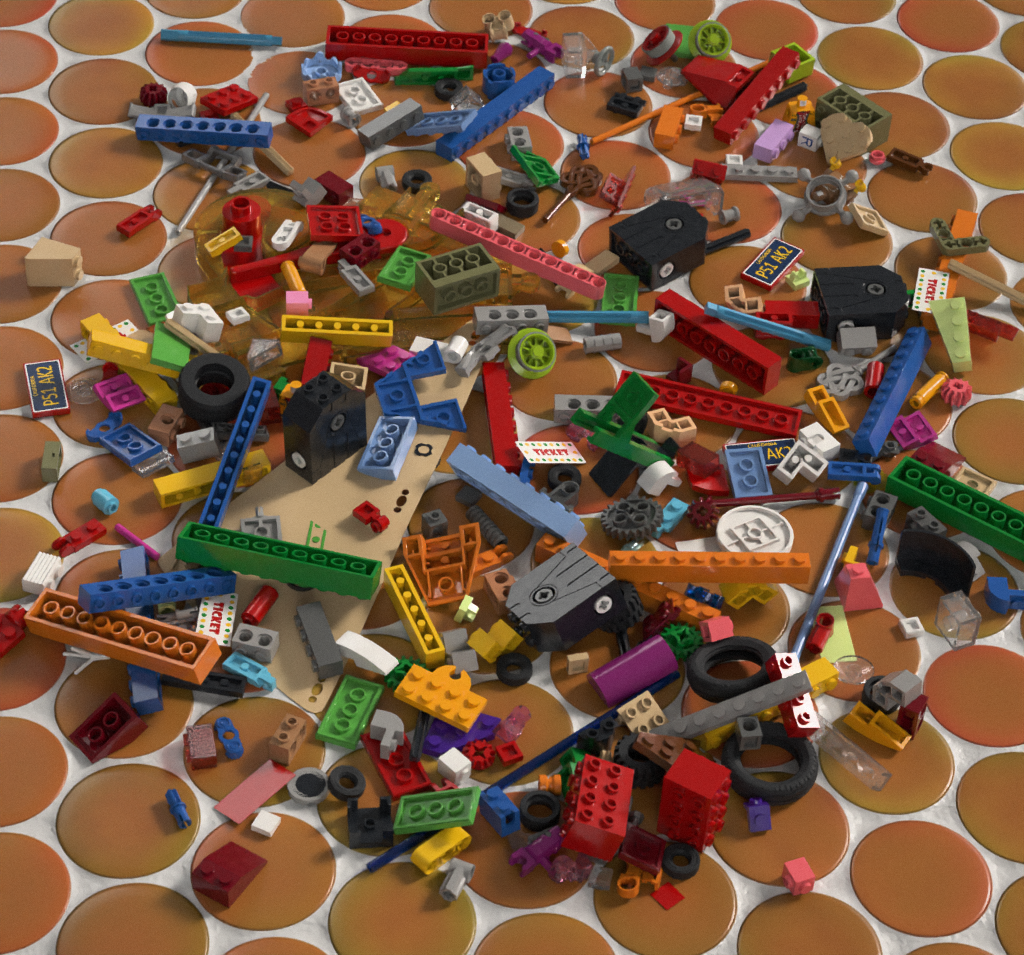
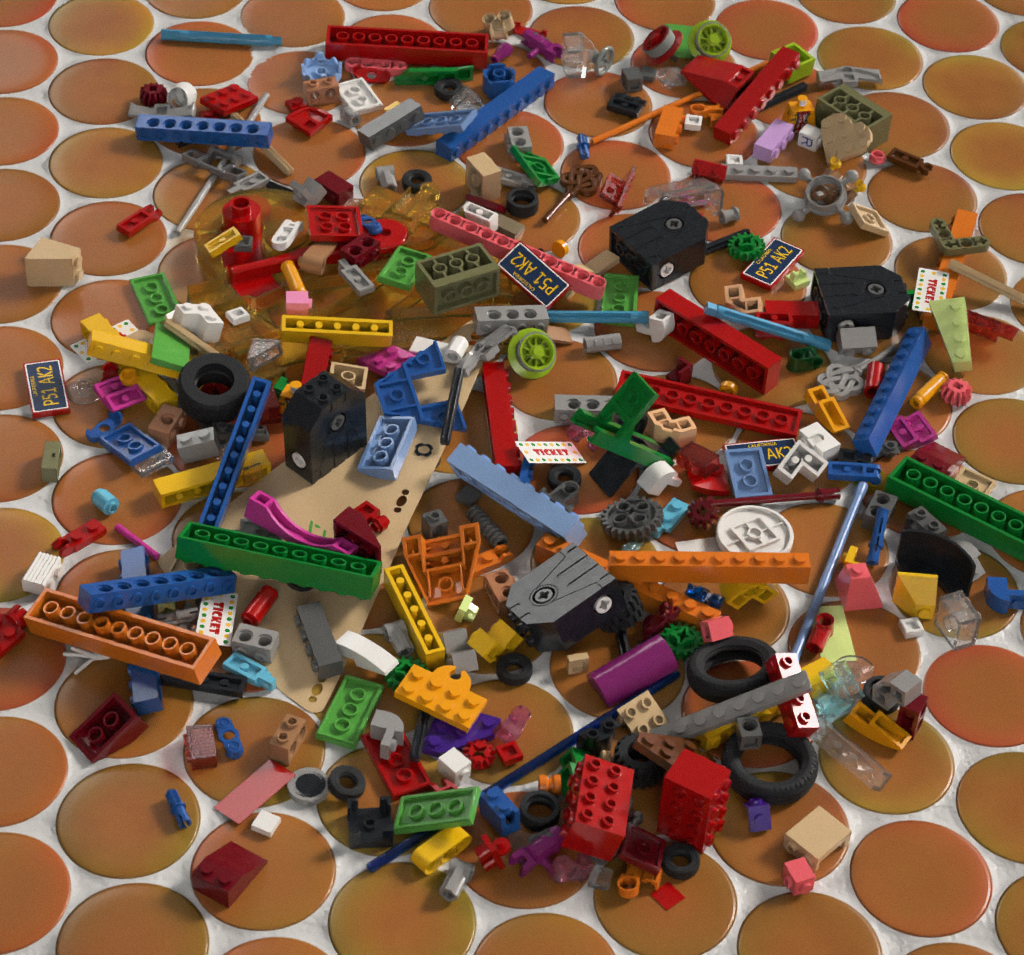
none -> light orange tile [119,367,139,386]
none -> dark pink arch [244,490,359,556]
none -> dark red slope [333,506,382,573]
none -> light grey piece [382,619,415,658]
none -> black axle [440,367,464,446]
none -> red hips [474,833,511,872]
none -> tile [497,241,572,311]
none -> green gear [727,232,765,262]
none -> tan panel [783,806,852,872]
none -> clear light blue panel [813,660,865,719]
none -> light grey plate [816,66,882,87]
none -> yellow slope [892,572,938,619]

